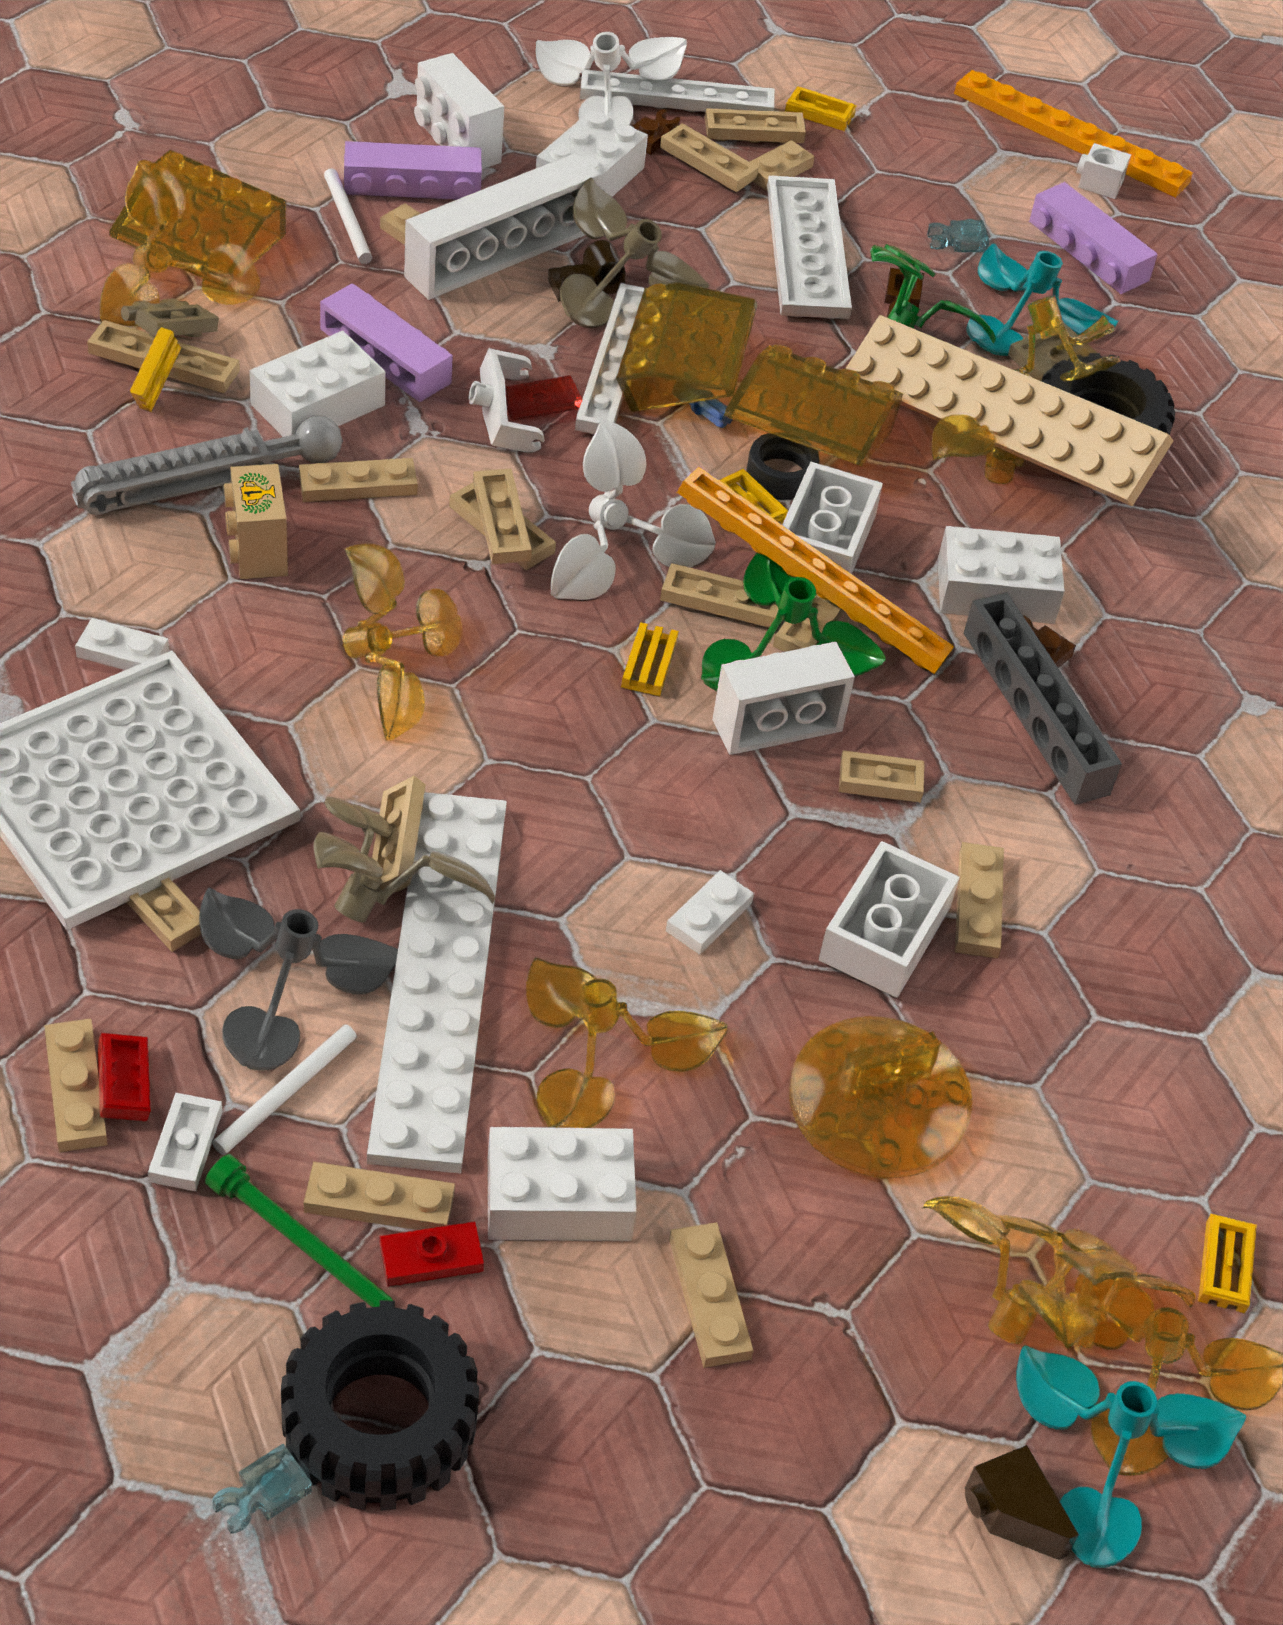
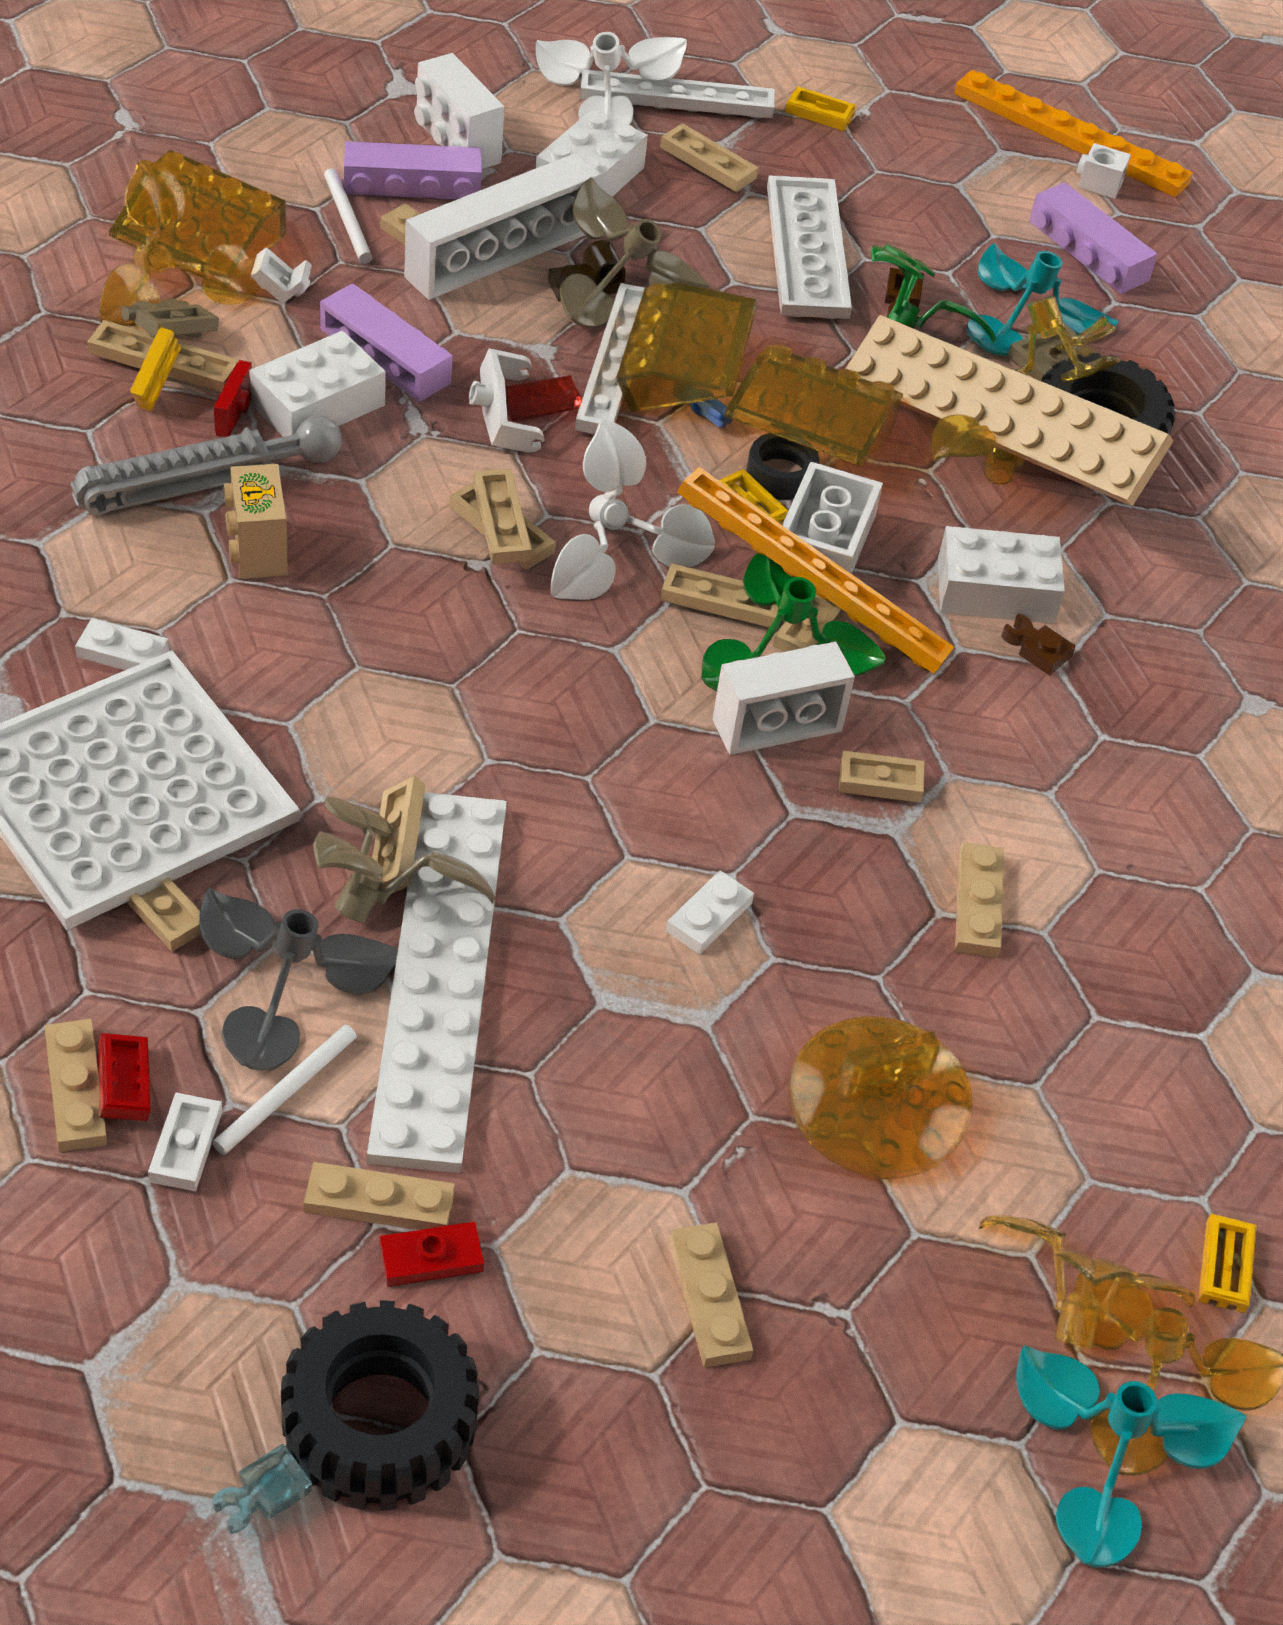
green piece [205,1154,393,1307] -> none
tan plate [299,458,418,502] -> none
clear yellow plant [343,544,462,741] -> none
white brick [488,1127,637,1241] -> none
clear yellow plant [526,957,728,1128] -> none
yellow tile [621,622,679,696] -> none
reddish brown plate [632,109,680,155] -> none
tan plate [705,108,806,144] -> none
tan plate [750,140,815,191] -> none
white brick [819,841,960,998] -> none
clear yellow plant [922,1196,1137,1349] -> none
clear light blue plate [927,219,990,252] -> none
dark grey brick [963,592,1122,805] -> none
dark brown slope [964,1445,1079,1560] -> none
none -> red plate [213,360,252,437]
none -> white bracket [251,247,312,304]

